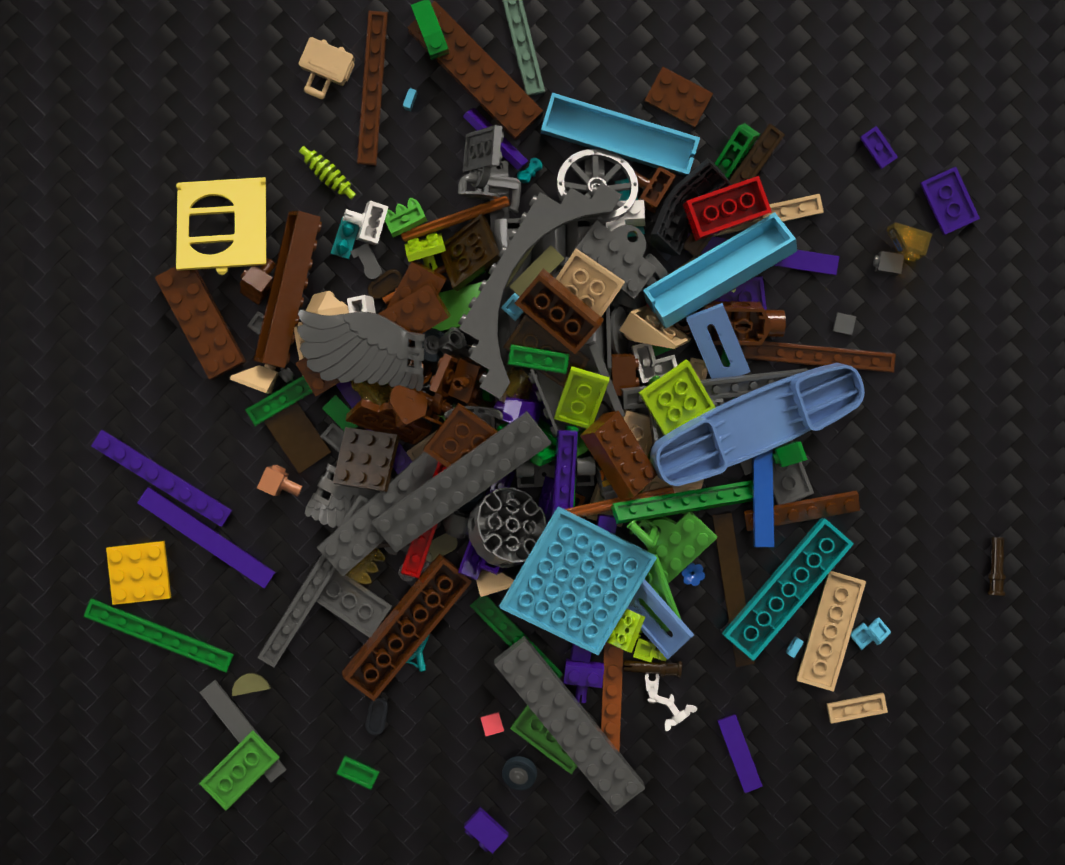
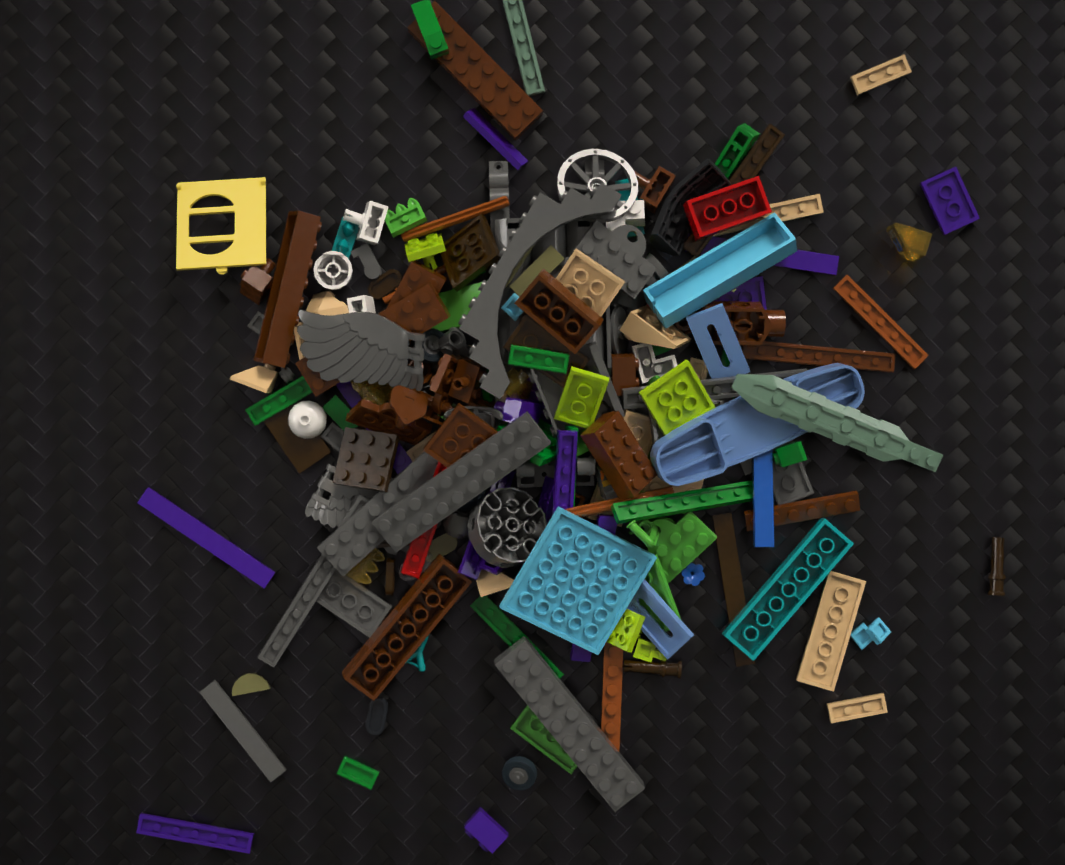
green tile [84,599,234,673] -> none
dark purple plate [91,430,233,527] -> none
yellow plate [106,541,171,605] -> none
reddish brown brick [155,266,246,380] -> none
bright green tile [199,730,280,811] -> none
nougat brick [257,465,303,497] -> none
tan piece [299,37,355,99] -> none
lime piece [299,146,356,199] -> none
reddish brown tile [357,11,388,166] -> none
medium azure tile [403,88,417,112] -> none
dark grey plate [458,125,521,213] -> none
coral tile [481,712,504,736] -> none
teal piece [517,158,543,183] -> none
medium azure piece [541,93,700,177] -> none
dark purple brick [564,658,604,703] -> none
reddish brown plate [644,67,713,128] -> none
white piece [645,673,697,731] -> none
dark purple tile [717,714,763,793] -> none
medium azure tile [786,636,804,658] -> none
dark grey tile [833,312,856,335] -> none
dark purple plate [860,126,898,169] -> none
dark grey brick [873,251,904,275] -> none
none -> dark purple plate [136,813,254,854]
none -> white cylinder [288,401,327,439]
none -> white cylinder [314,251,353,290]
none -> dark brown tile [385,557,395,596]
none -> sand green plate [731,374,943,472]
none -> dark orange plate [832,275,929,369]
none -> tan plate [850,54,912,95]

